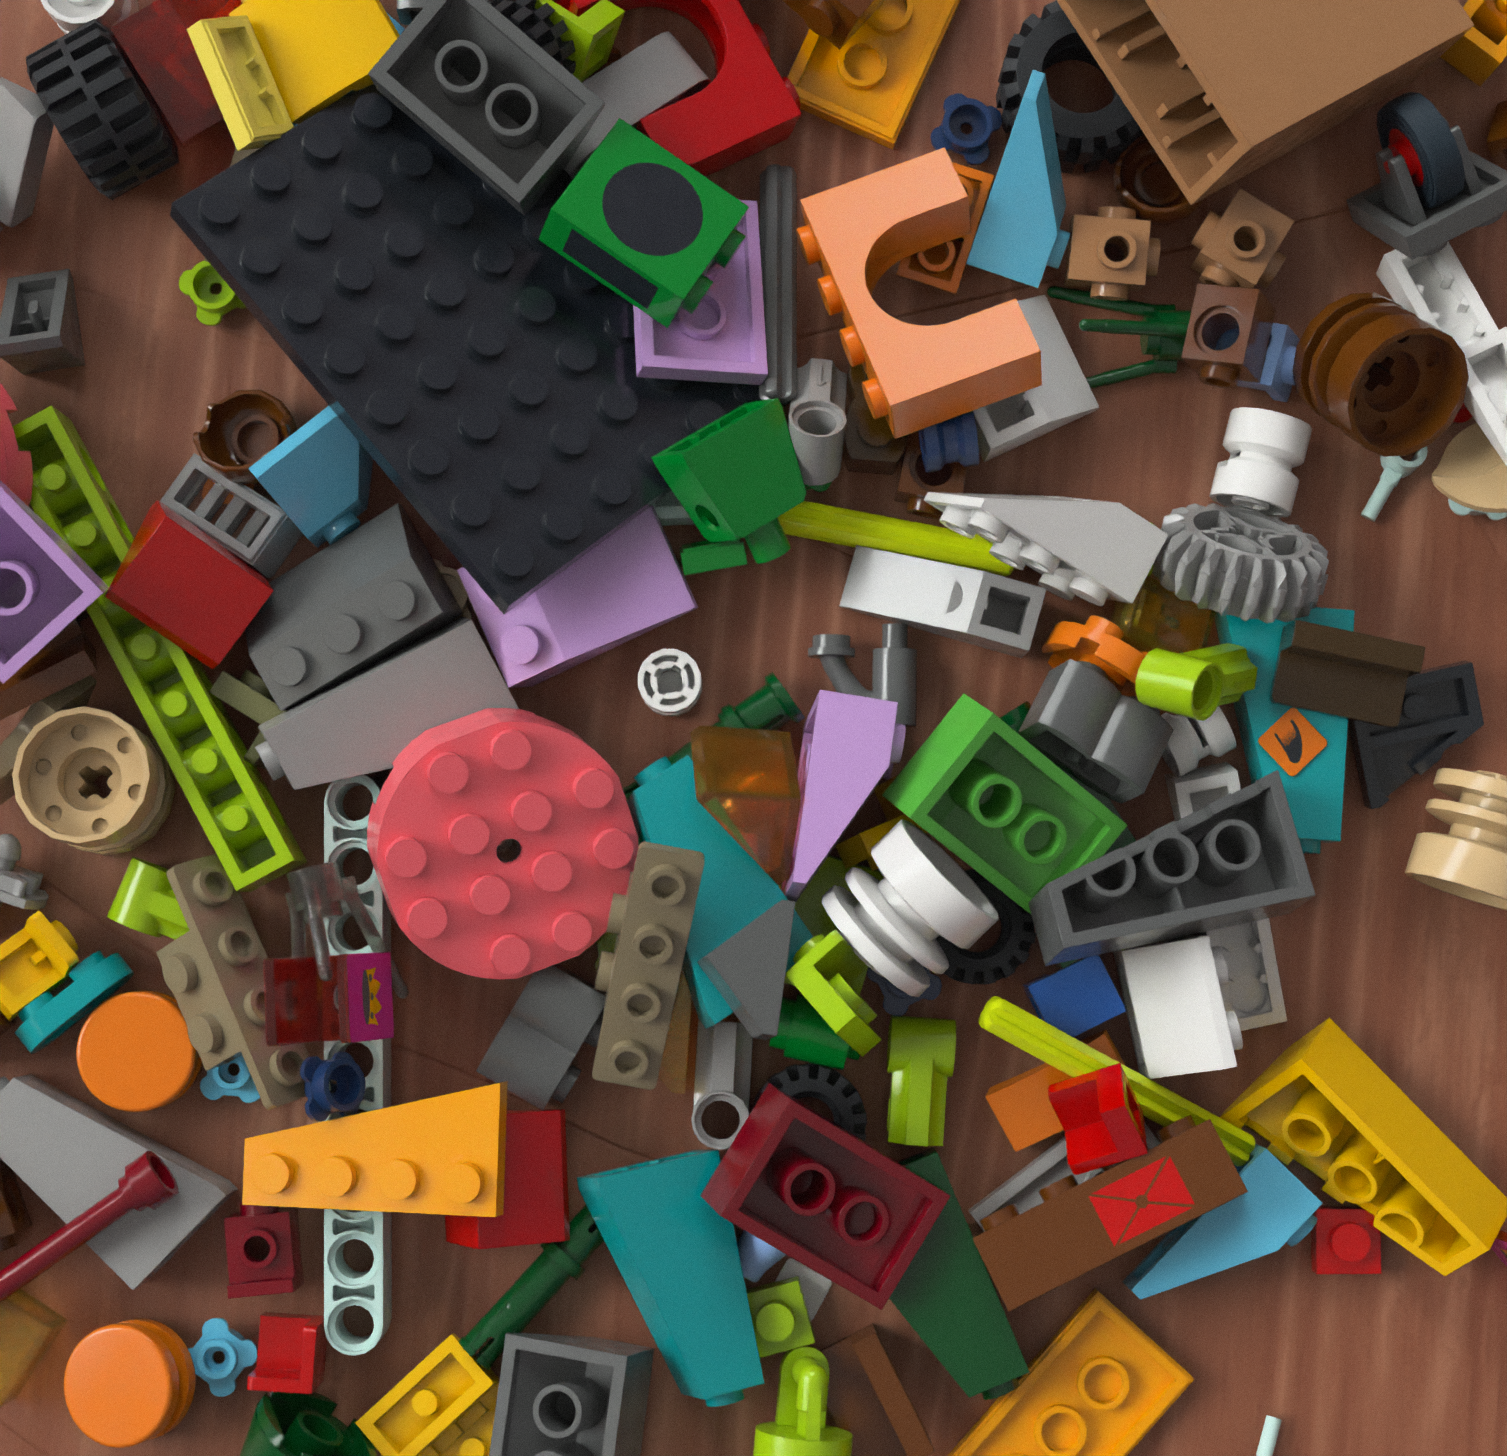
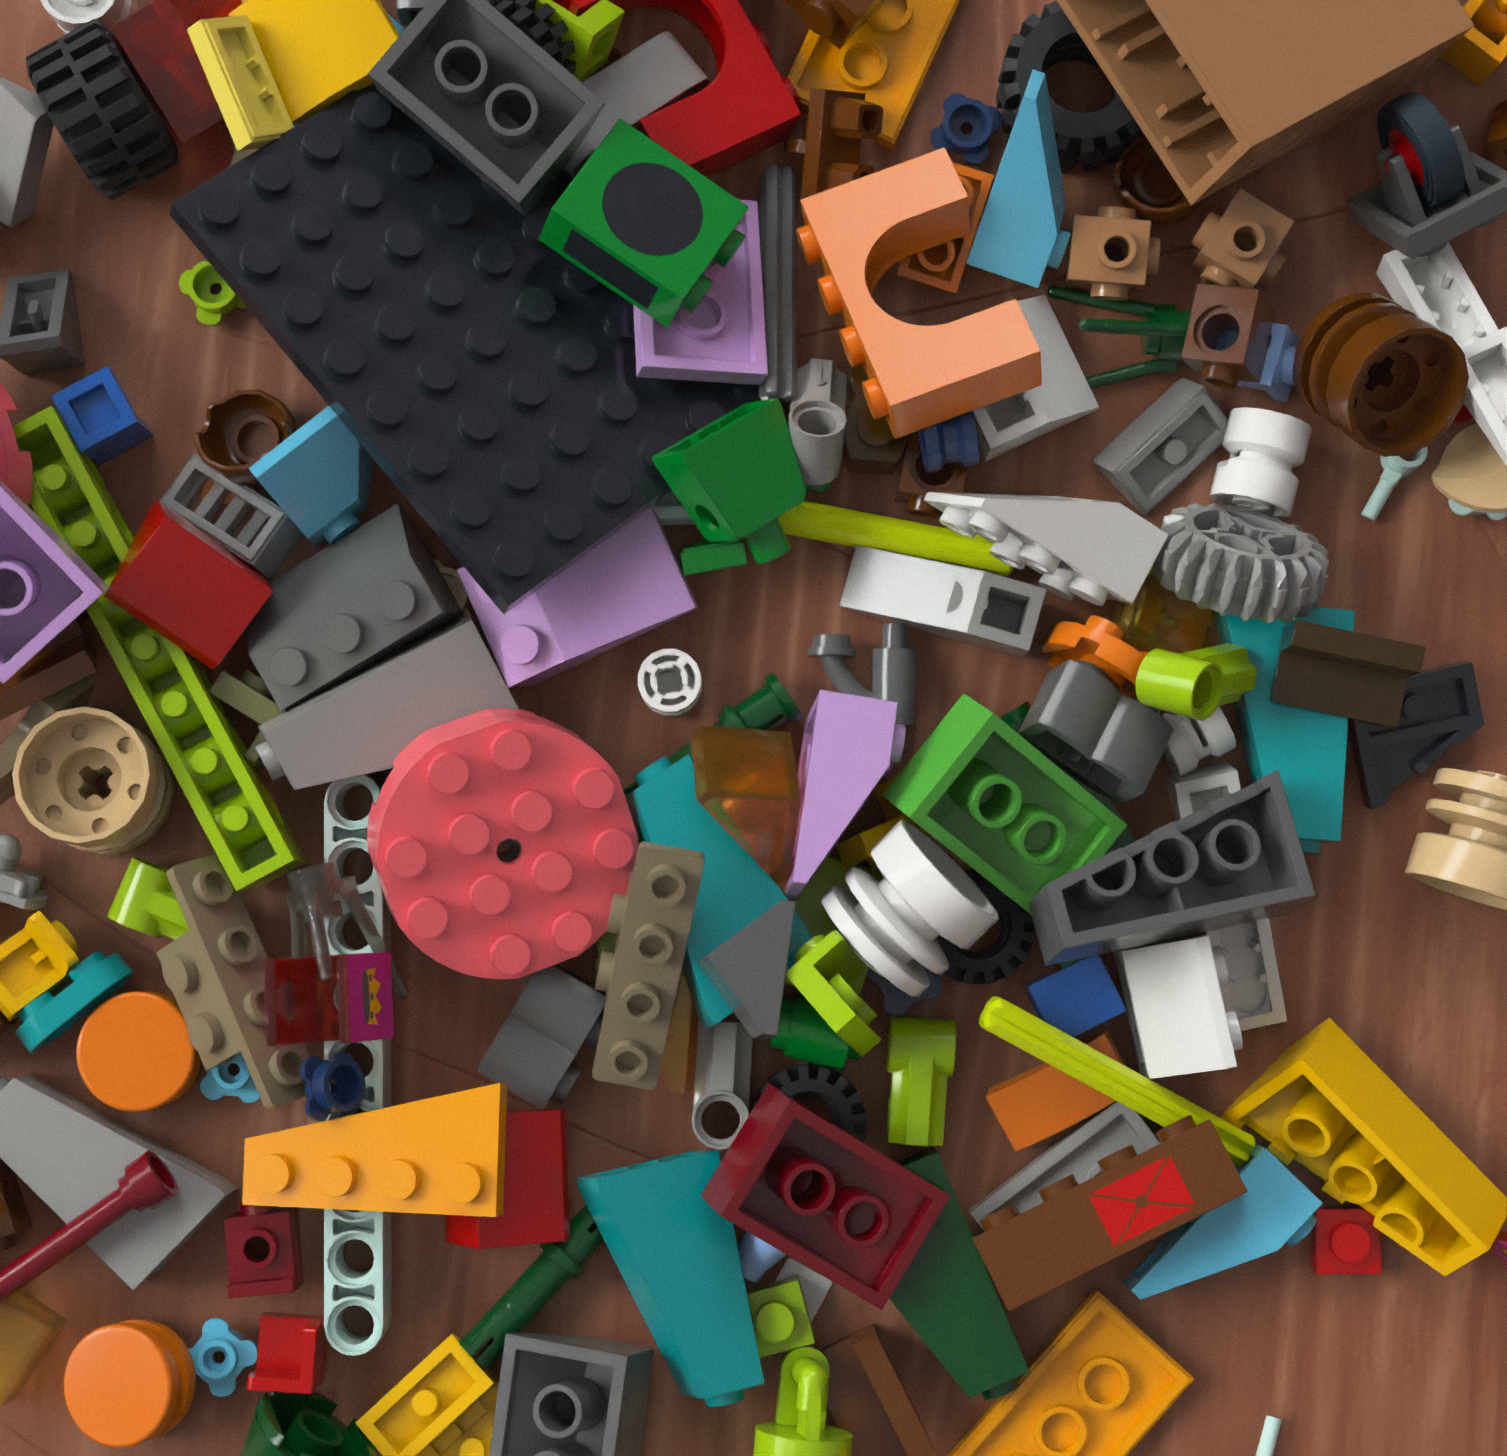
red panel [1048,1063,1148,1175] -> none
orange sticker [1258,708,1327,776] -> none
none -> blue panel [51,366,153,466]
none -> reddish brown hips [784,88,883,205]
none -> light grey slope [1093,378,1228,516]

